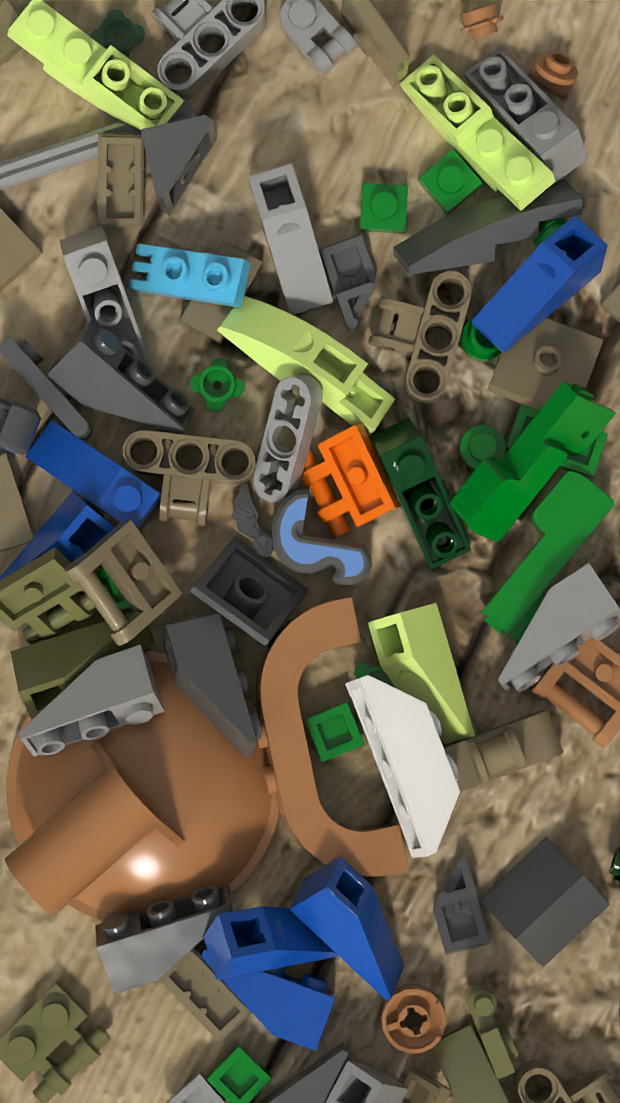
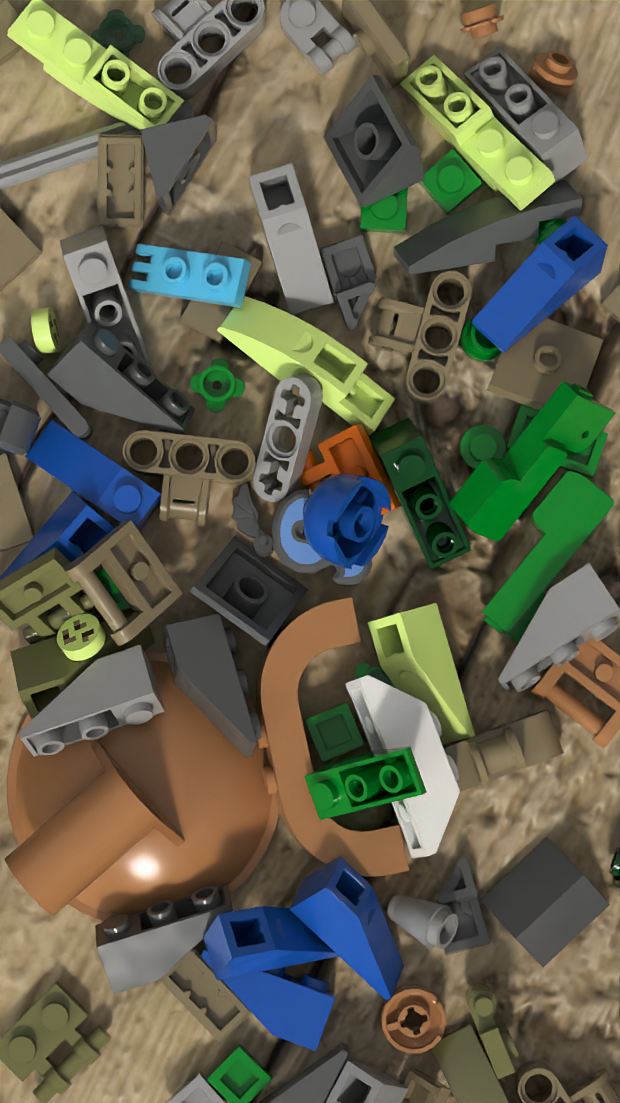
none -> yellowish green tile [31,307,61,355]
none -> yellowish green tile [57,614,106,661]
none -> blue cylinder [303,473,391,569]
none -> green slope [304,747,427,820]
none -> dark grey slope [323,75,425,207]
none -> light grey cone [387,894,458,949]

